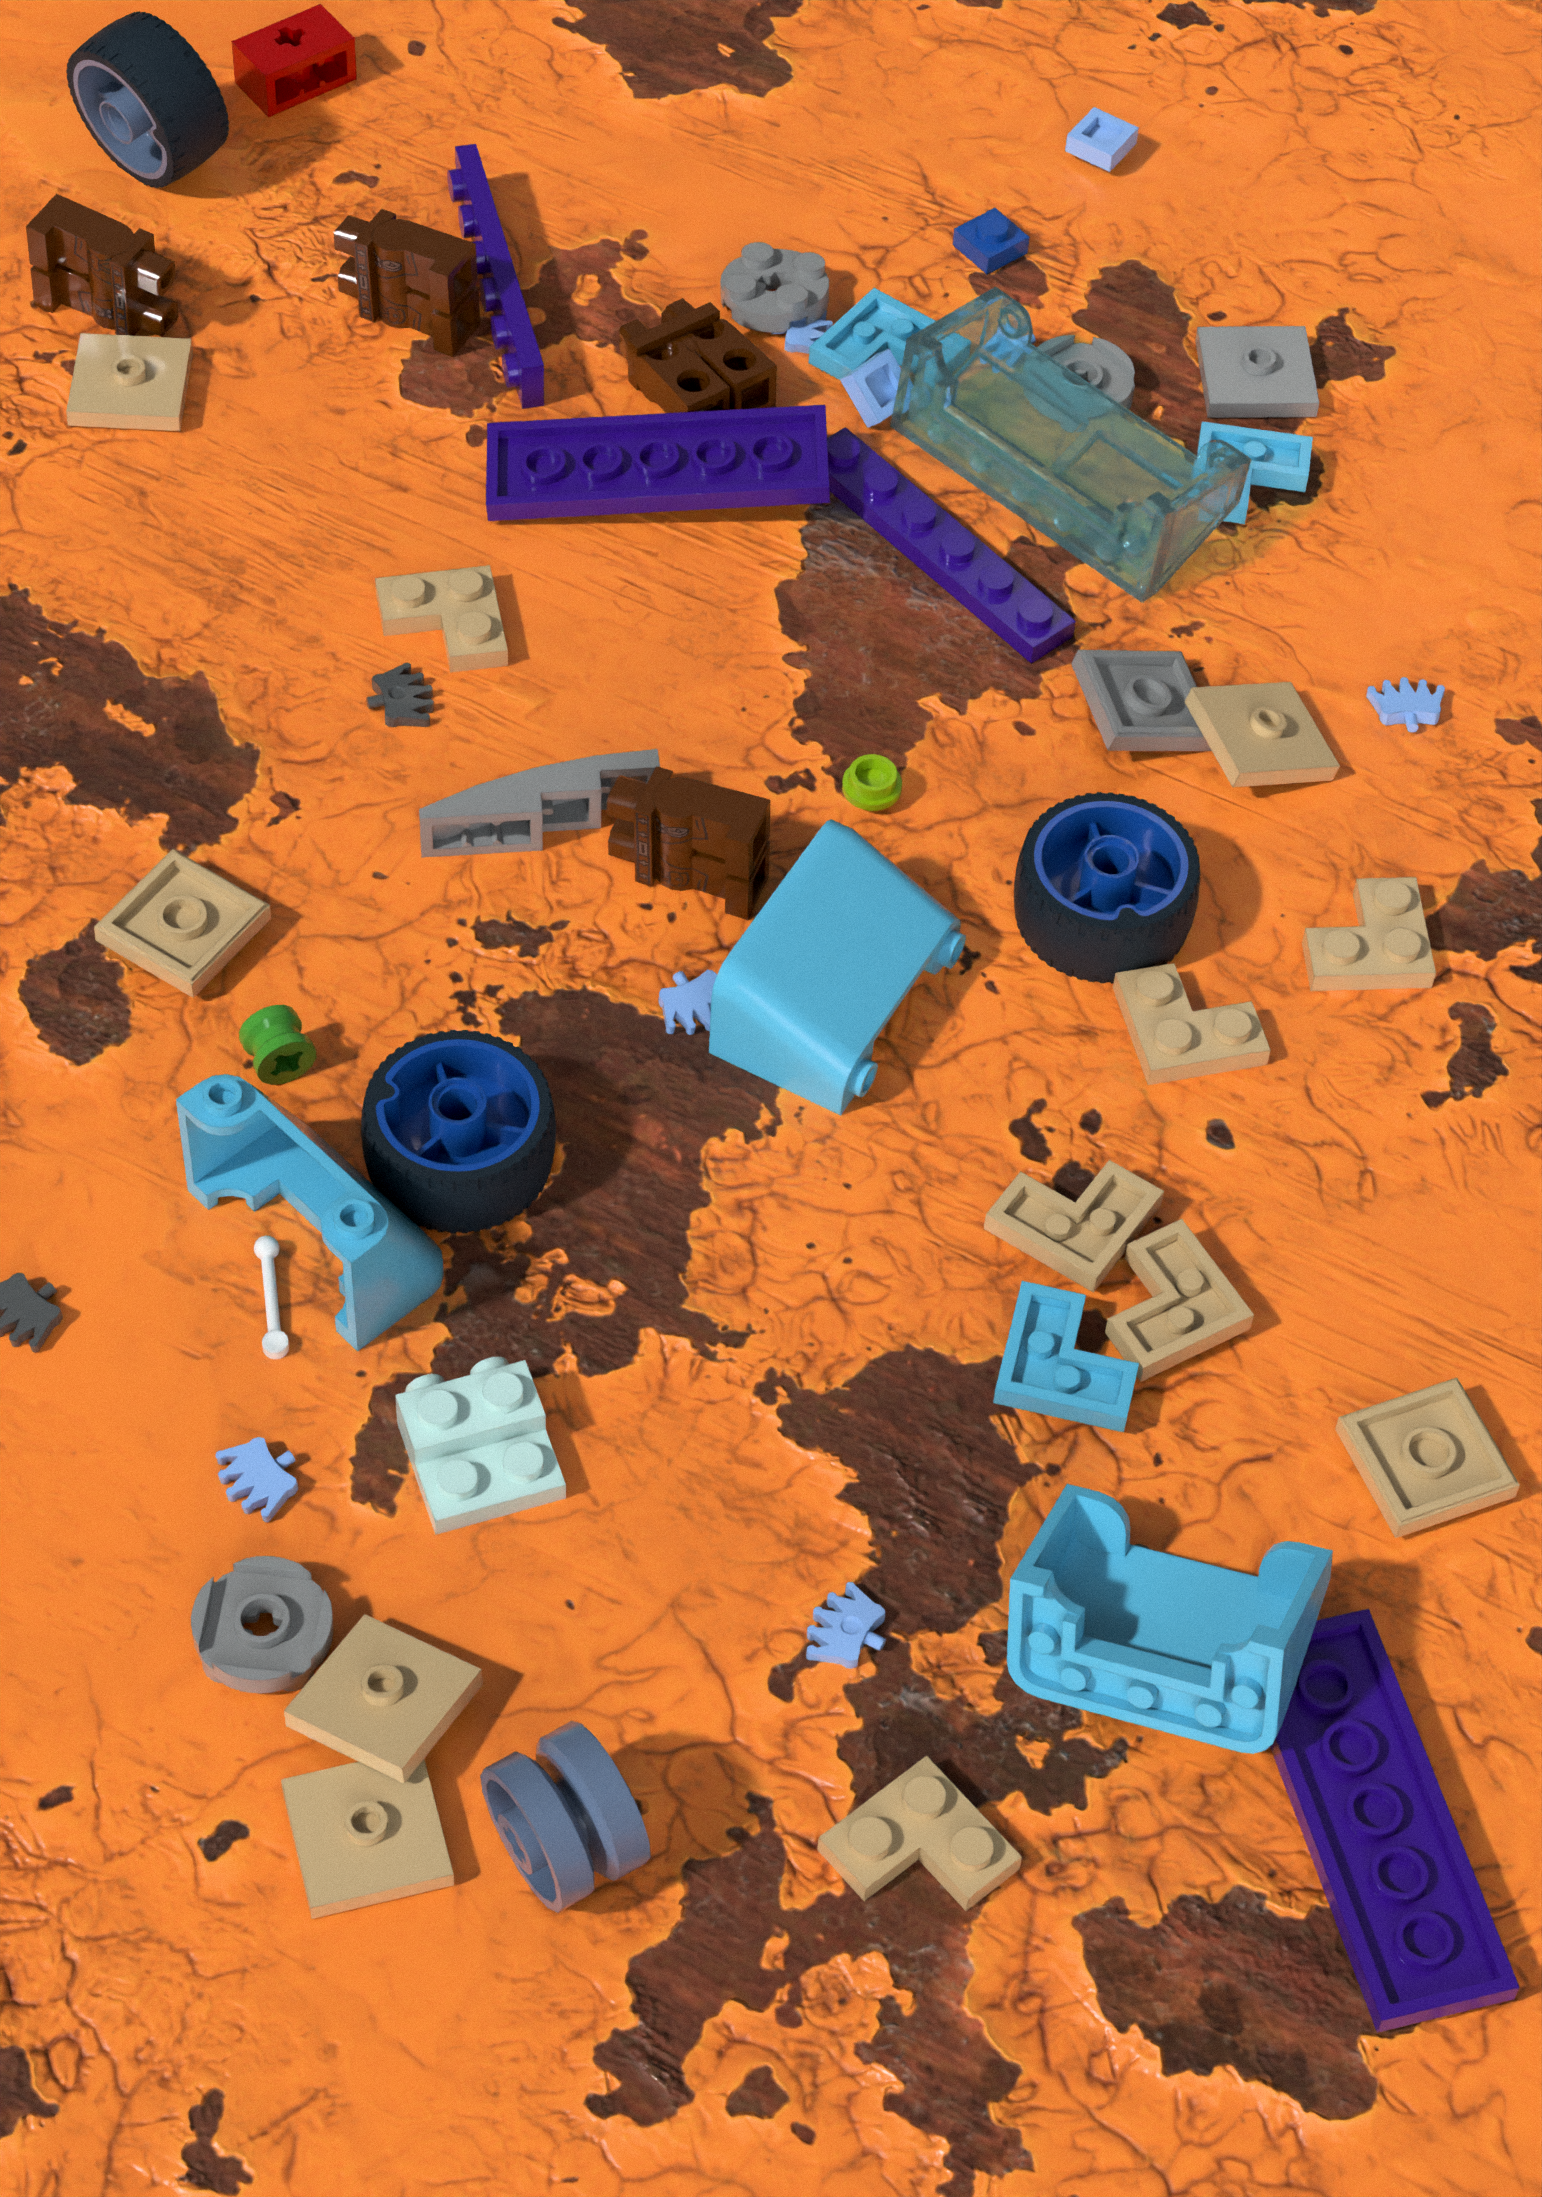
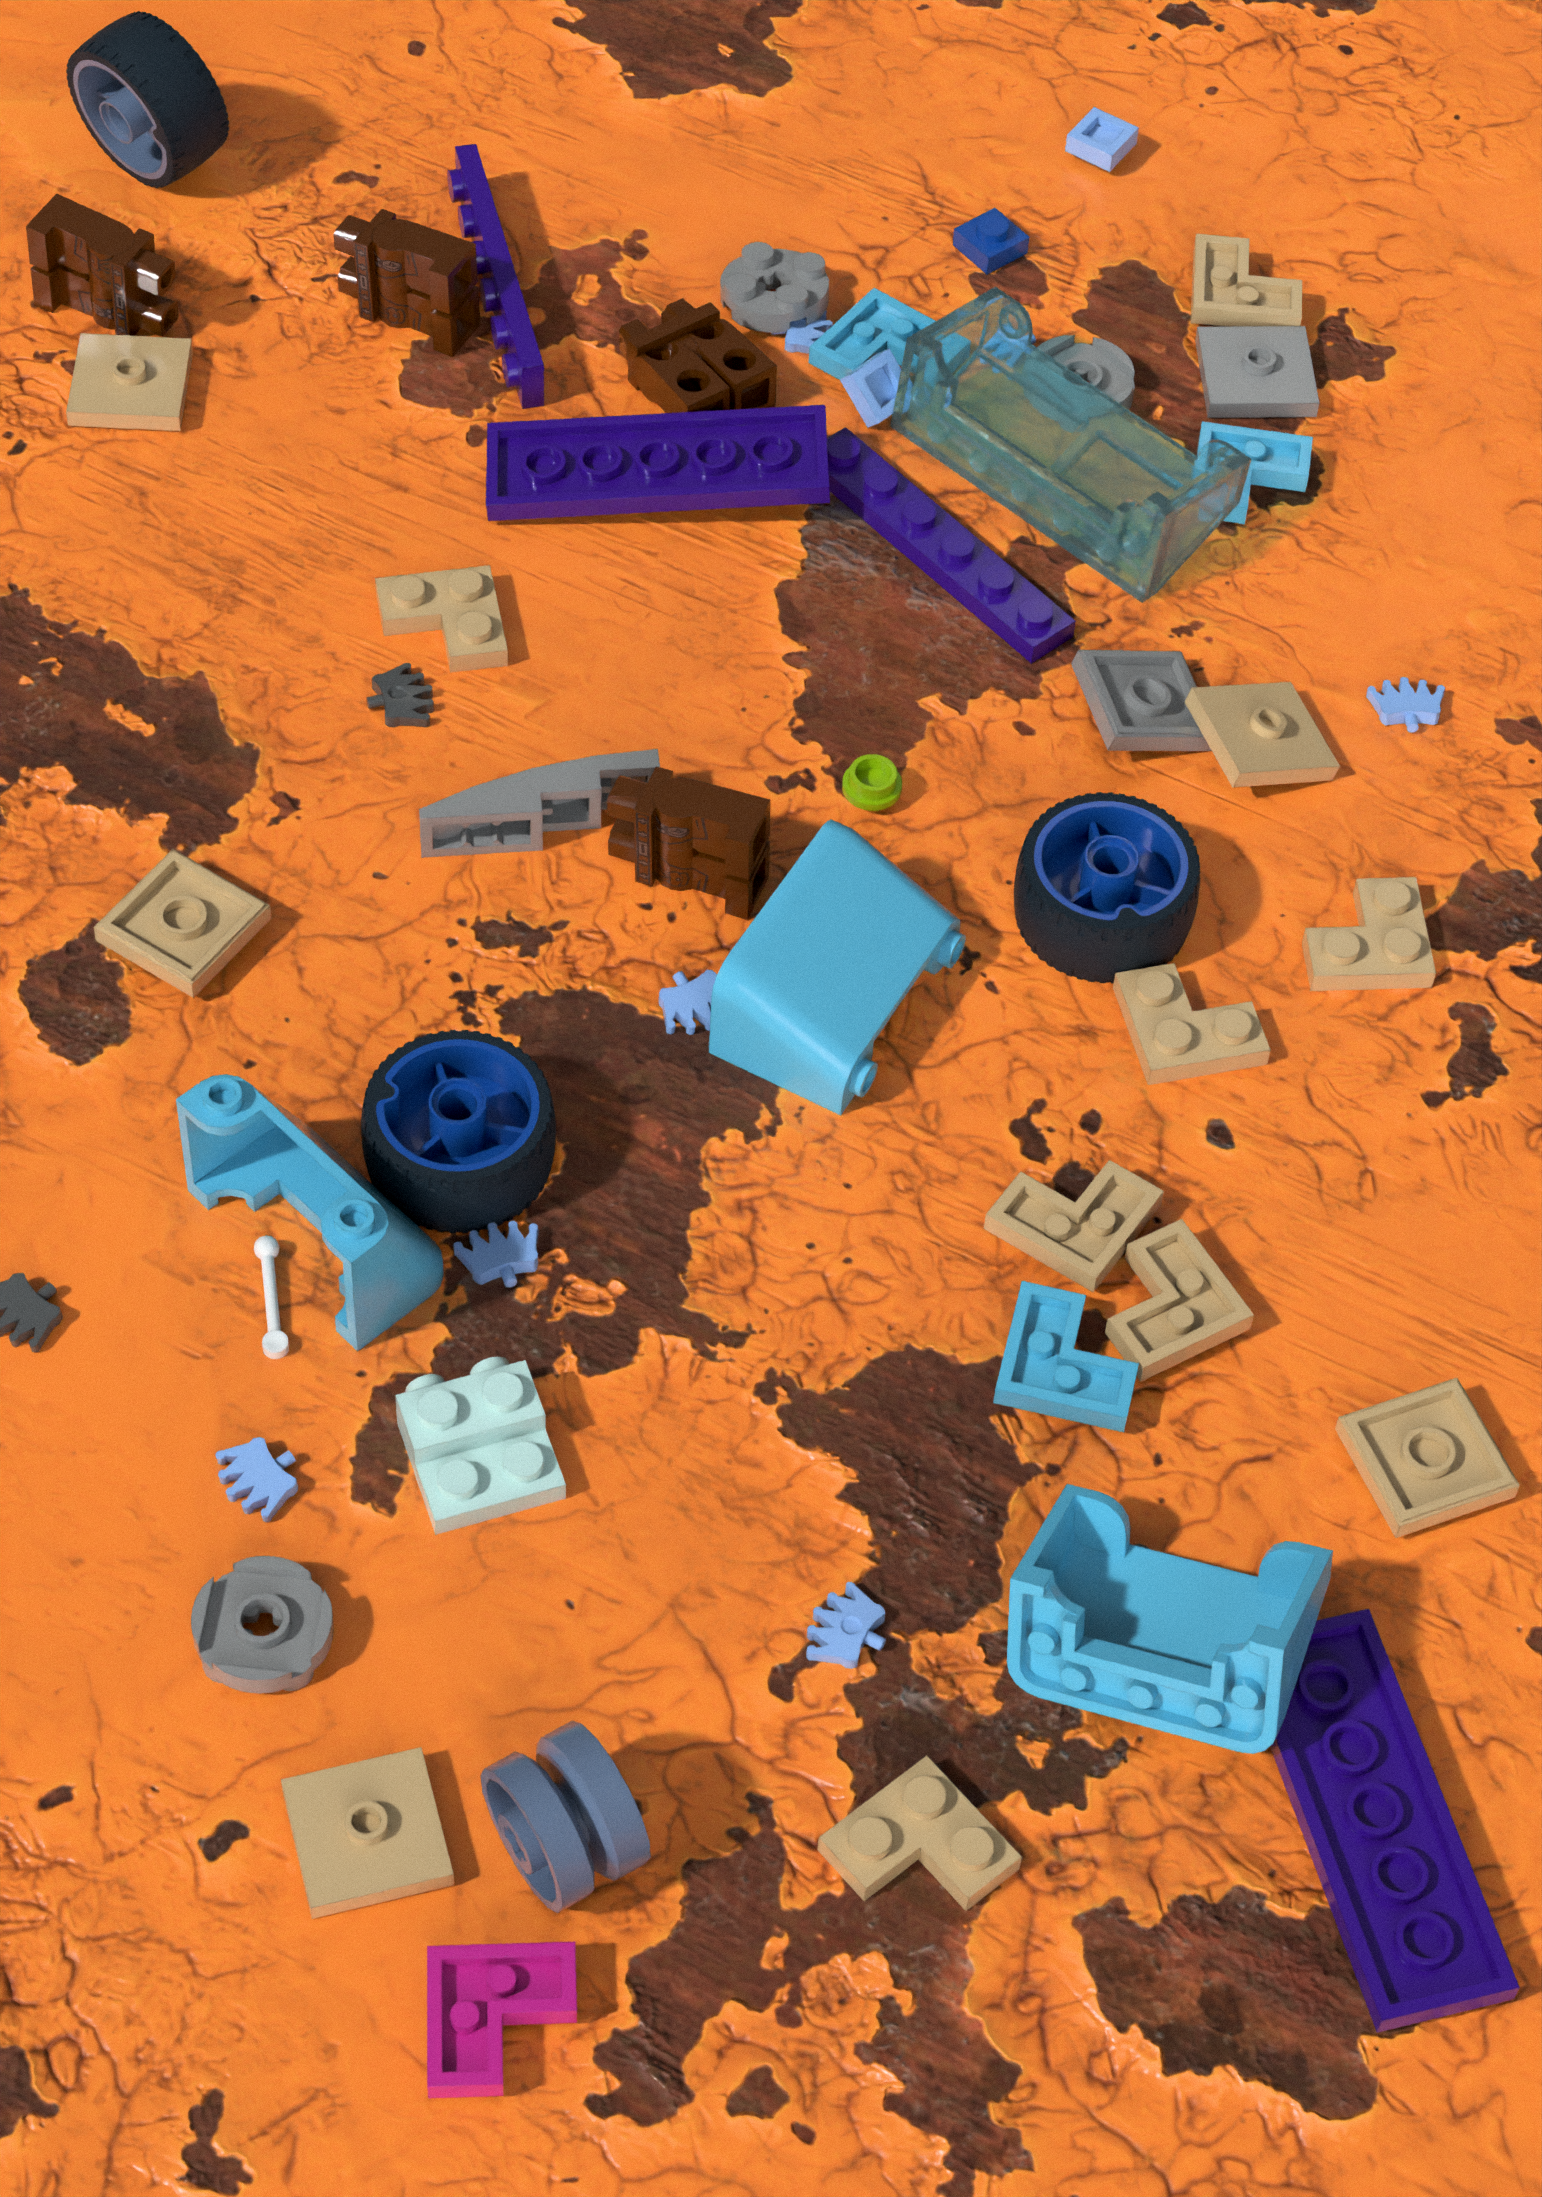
red brick [231,4,357,118] -> none
bright green wheel [239,1005,316,1085] -> none
tan plate [284,1614,483,1784] -> none
none -> dark pink plate [427,1941,577,2098]
none -> light blue piece [453,1221,539,1288]
none -> tan plate [1190,234,1303,327]

